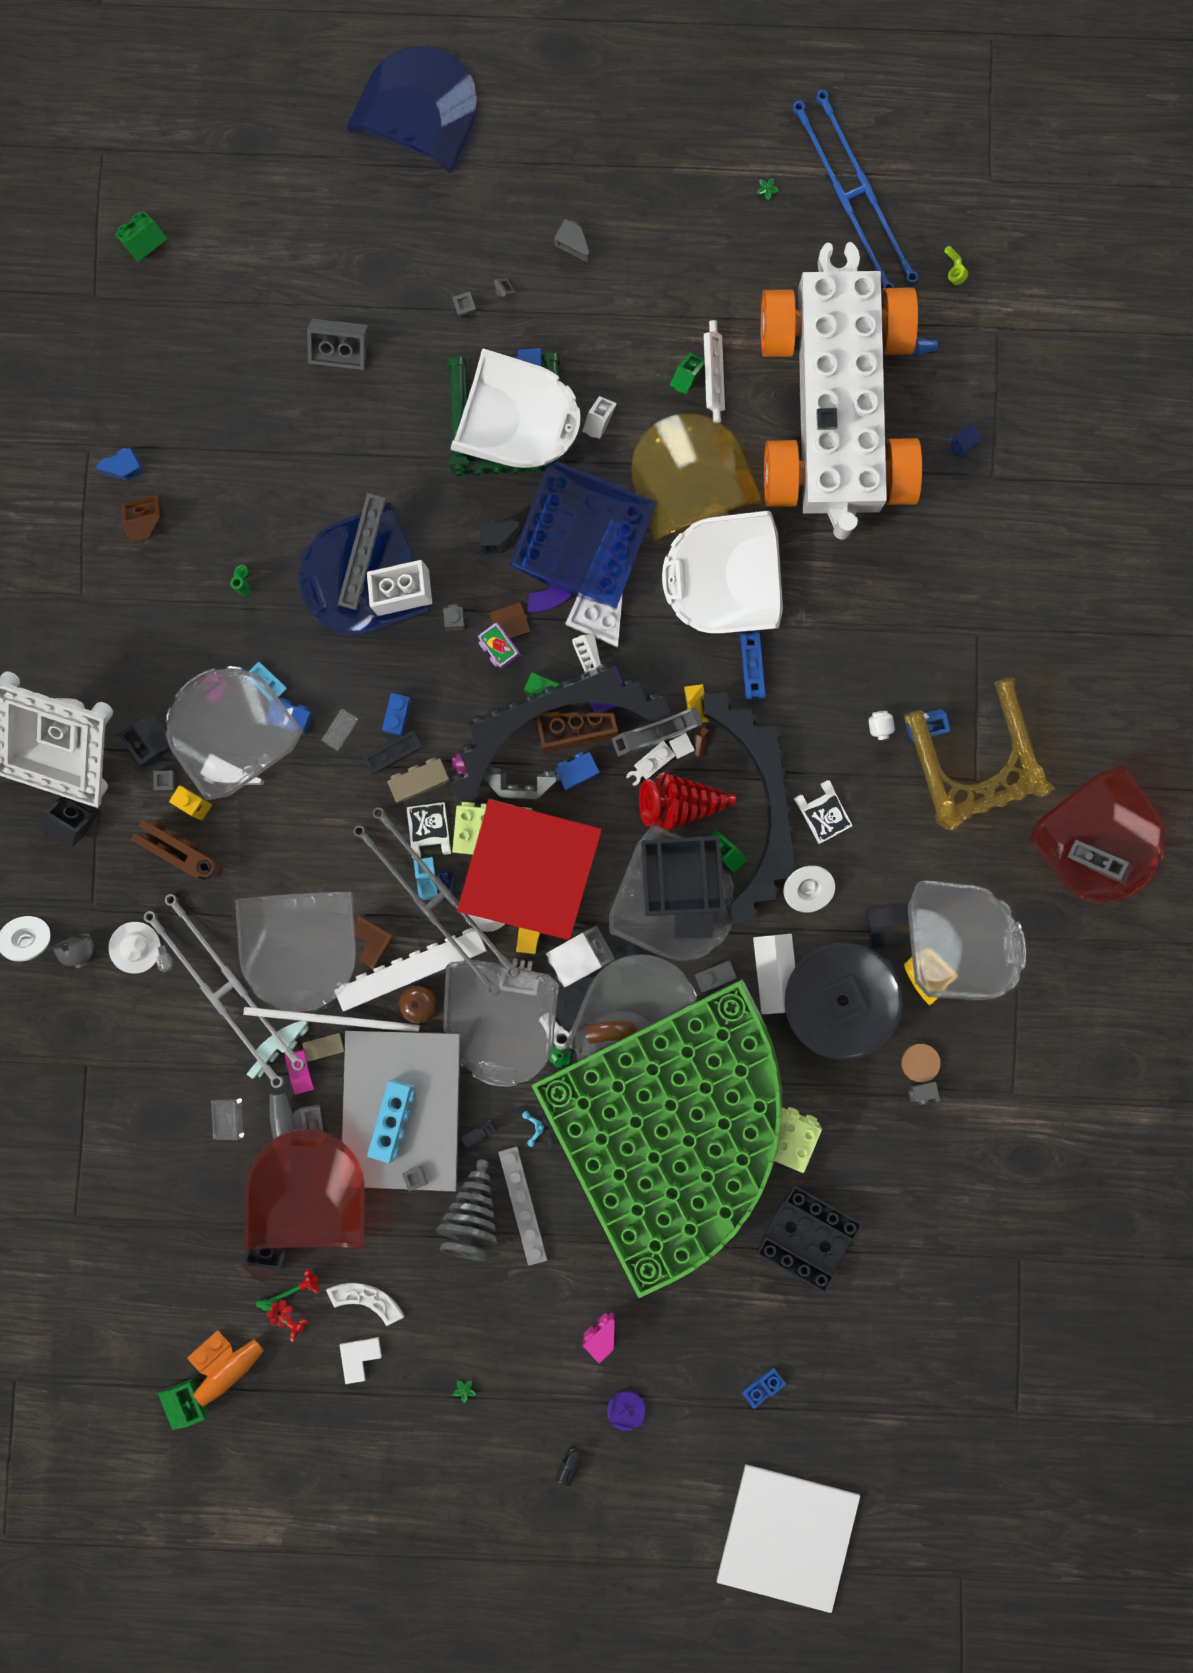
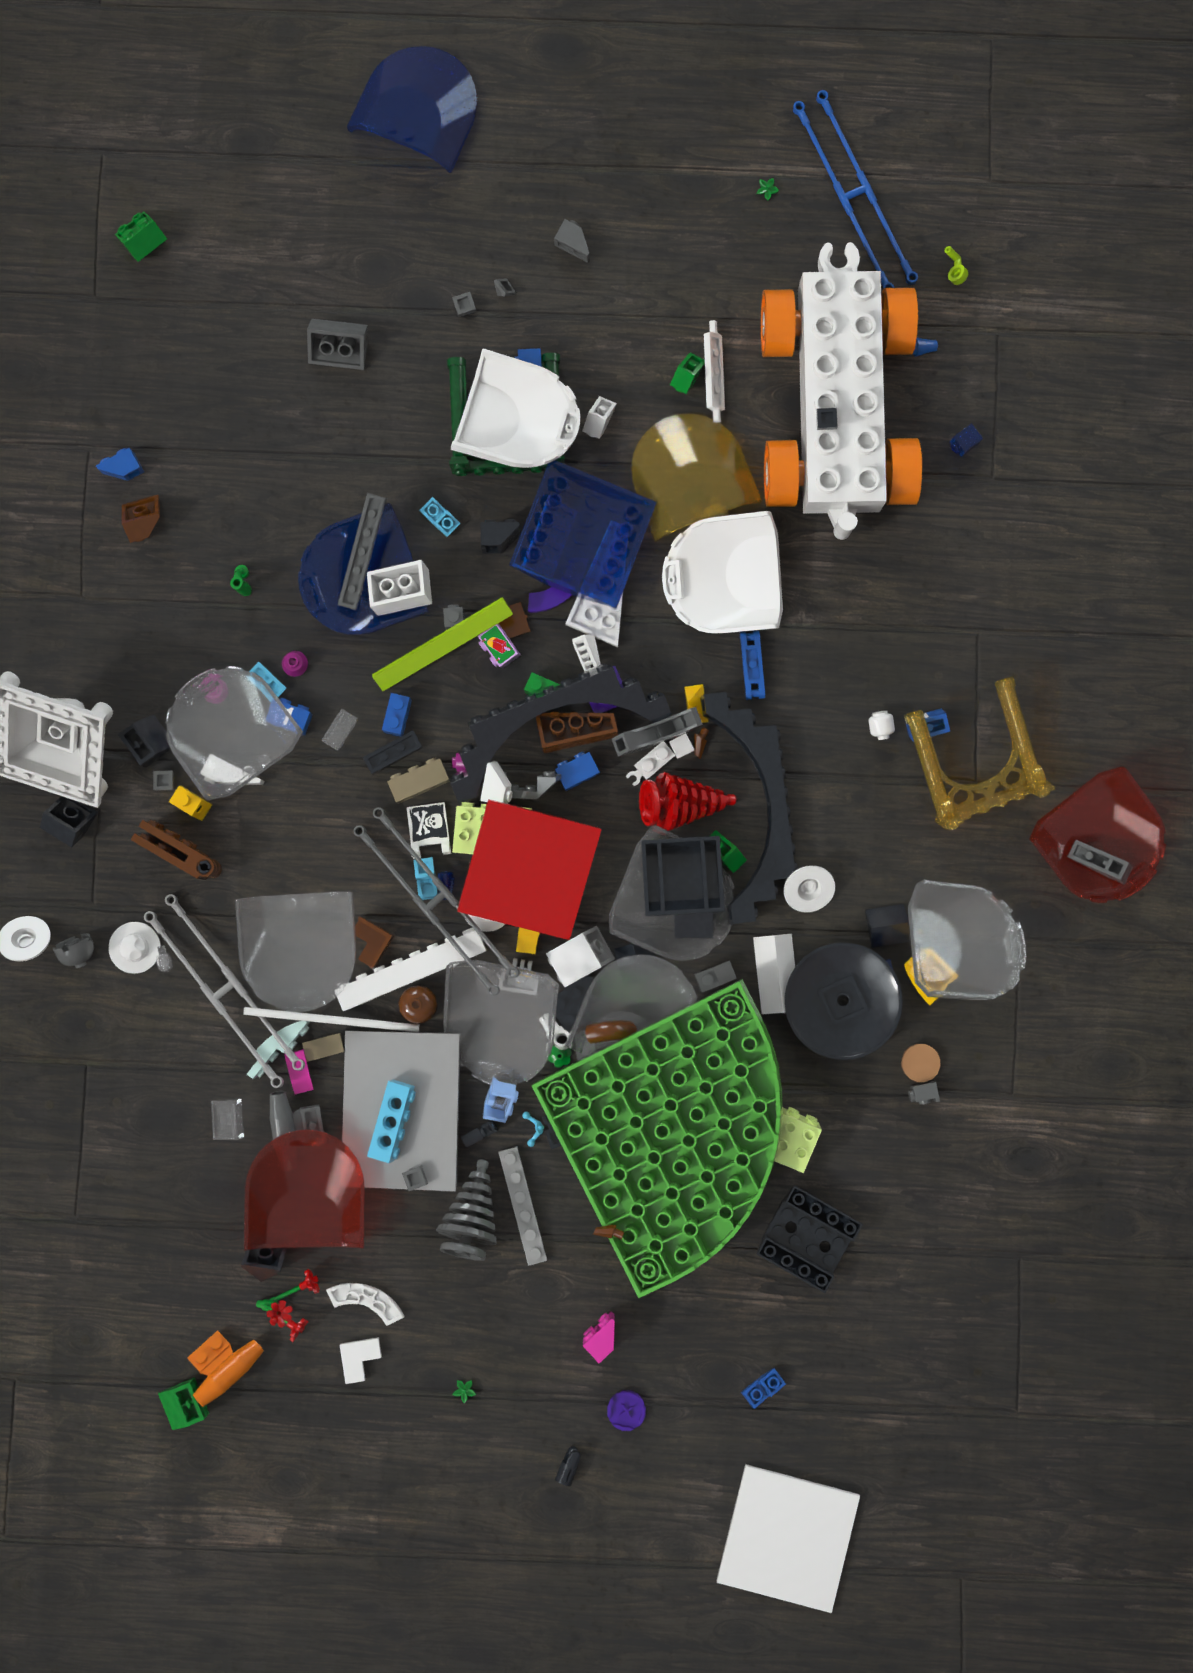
flag [794,780,852,844] -> none
none -> magenta cone [282,651,308,677]
none -> lime tile [372,597,513,691]
none -> medium azure slope [419,497,460,537]
none -> white slope [480,761,513,804]
none -> light blue window [483,1076,518,1123]
none -> reddish brown bar [593,1225,624,1239]

